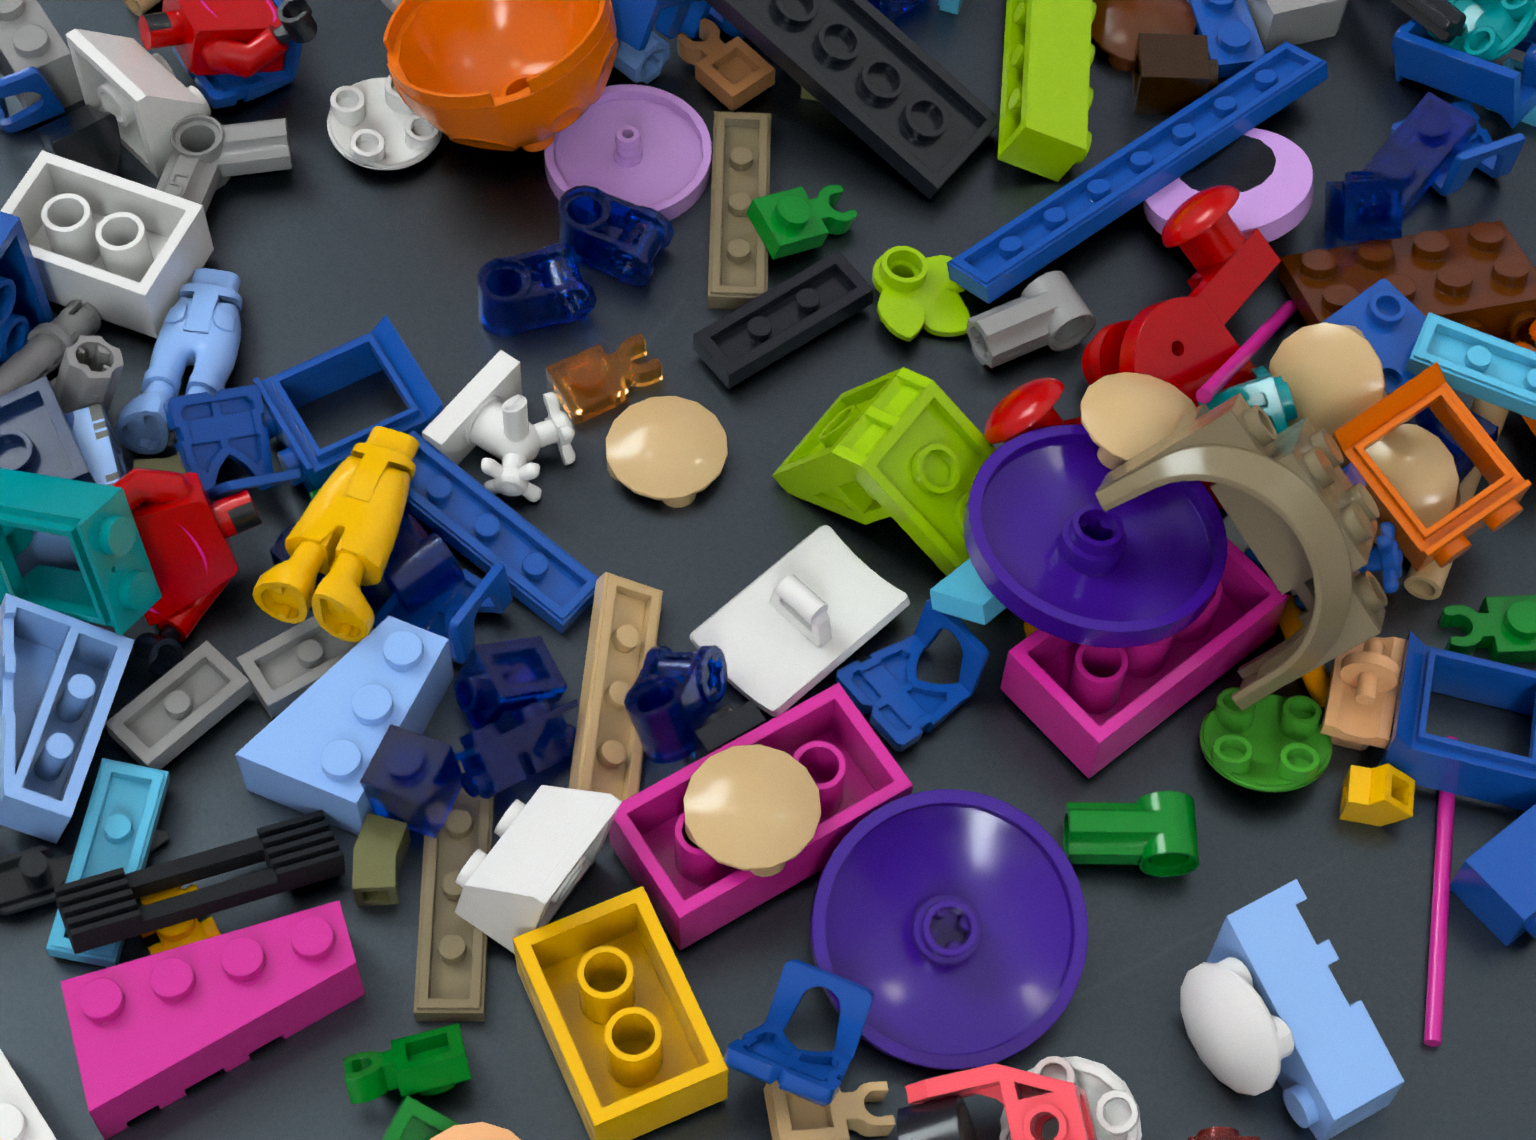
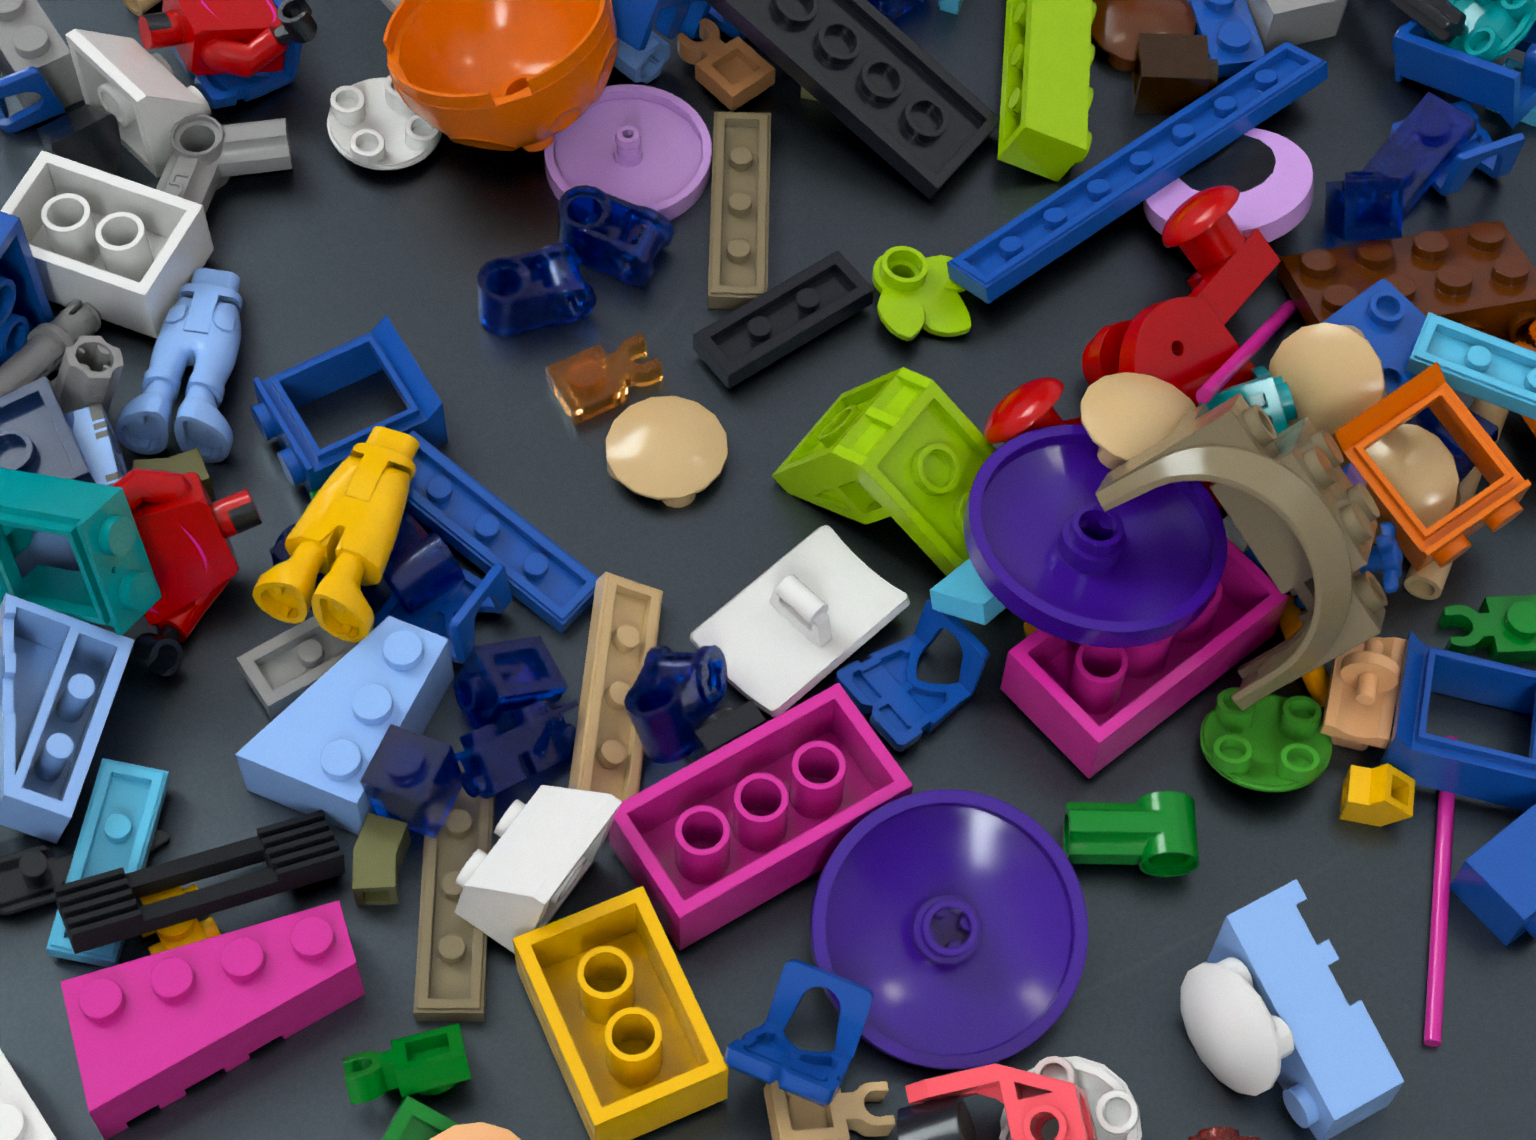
light grey plate [105,640,253,770] -> none
blue piece [164,384,303,501] -> none
white piece [422,350,576,502] -> none
tan dish [683,744,821,877] -> none
green plate [746,185,858,260] -> none
light grey piece [966,271,1096,368] -> none

